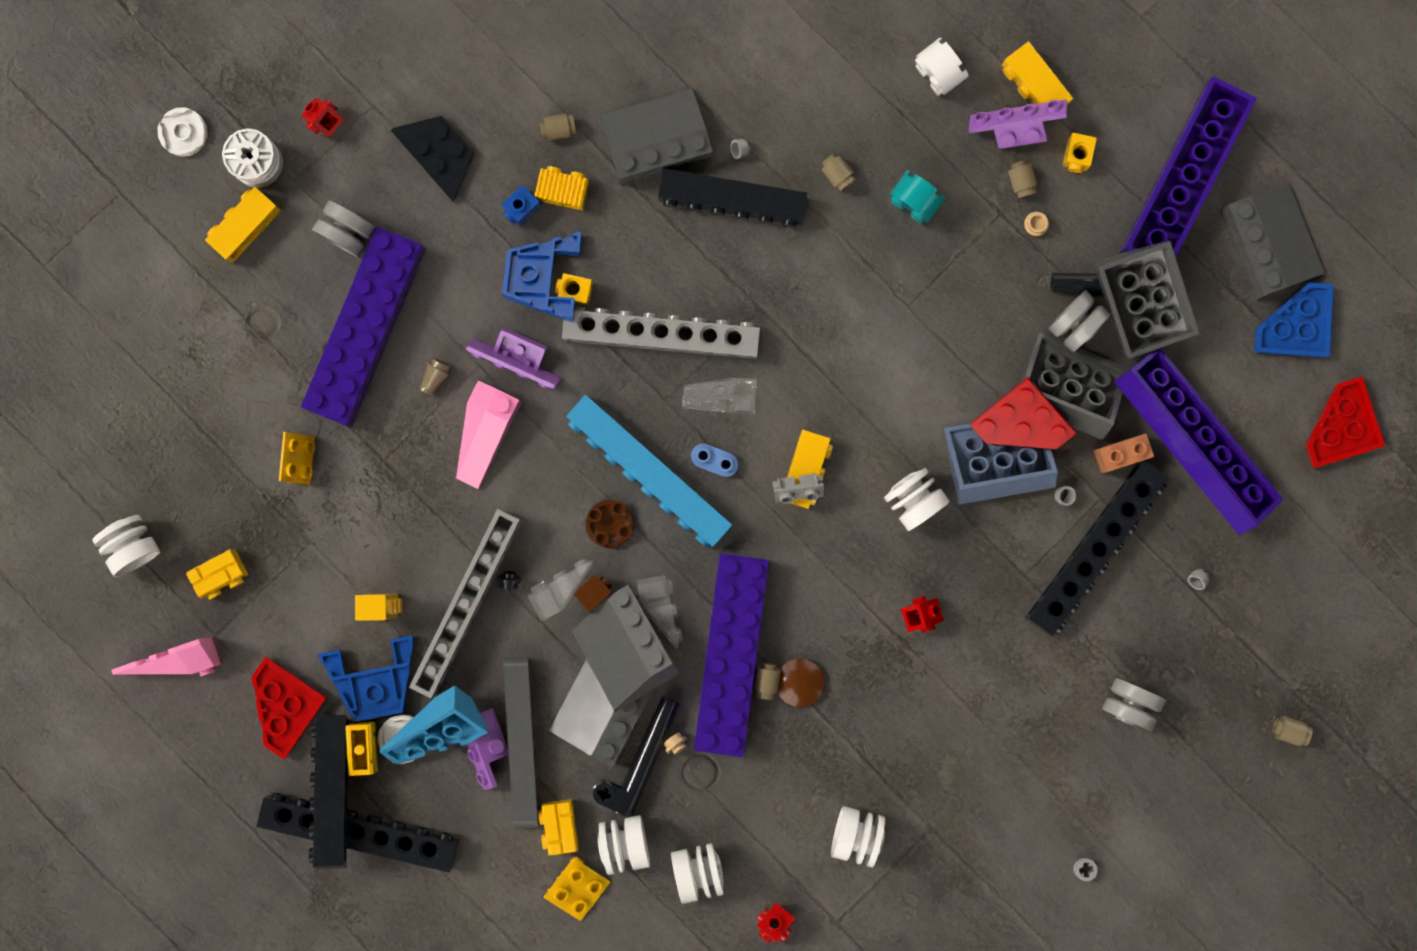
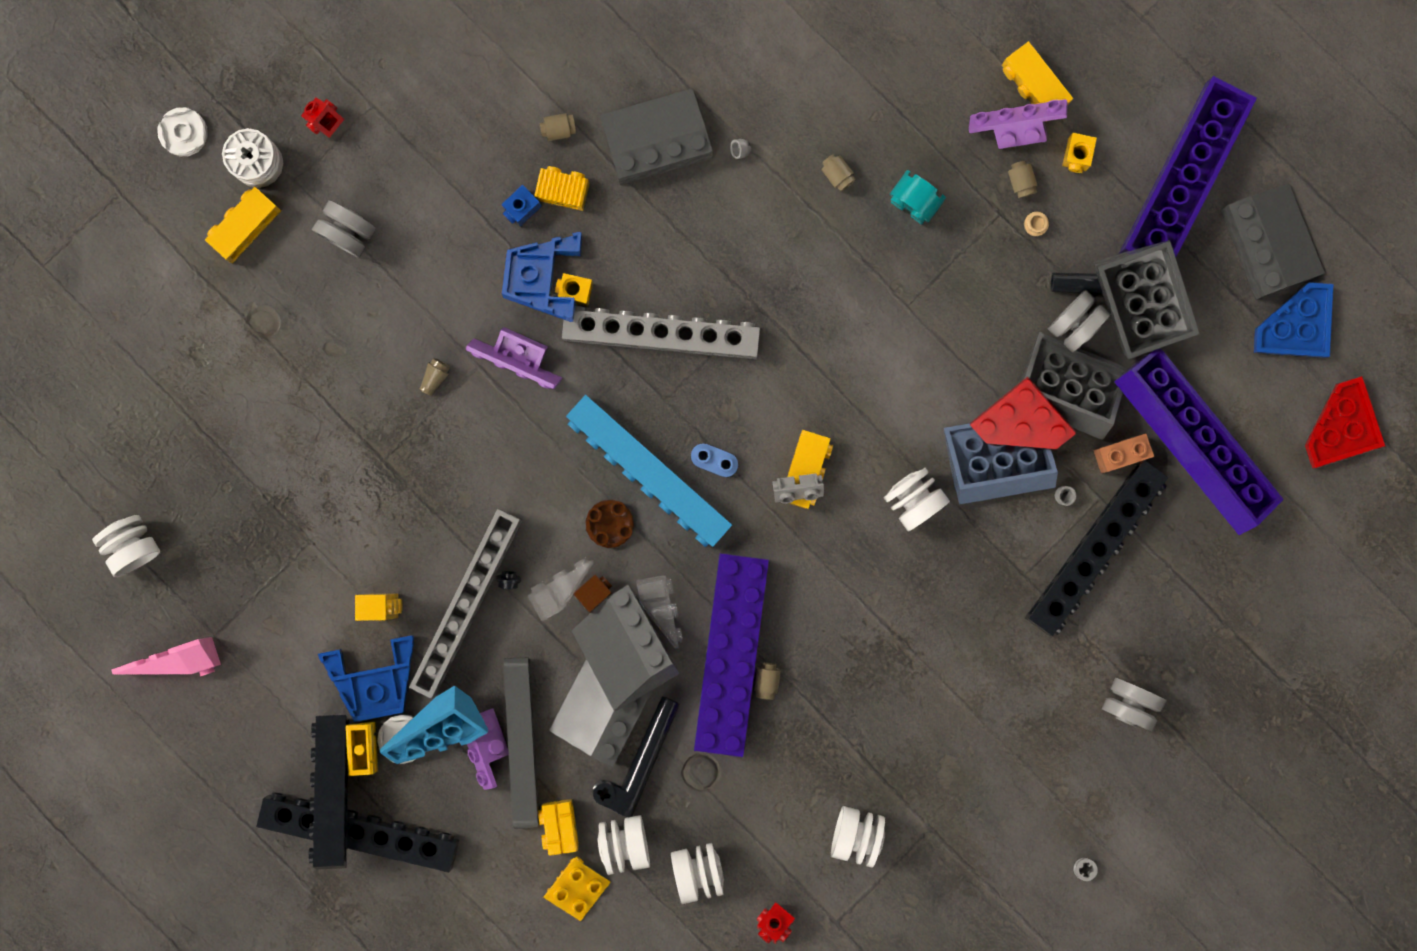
yellow brick [186,549,248,600] -> none
red plate [251,657,328,760] -> none
yellow hinge [279,432,315,485] -> none
dark purple brick [301,226,426,428] -> none
black wing [391,116,474,202] -> none
bright pink wedge [456,381,522,489] -> none
black brick [658,168,807,228] -> none
tan plate [664,732,688,755] -> none
clear slope [682,378,757,414] -> none
reddish brown dish [778,658,824,707] -> none
red brick [901,596,944,633] -> none
white brick [915,37,969,96] -> none
light grey hinge [1187,569,1210,590] -> none
dark tan brick [1272,716,1313,746] -> none

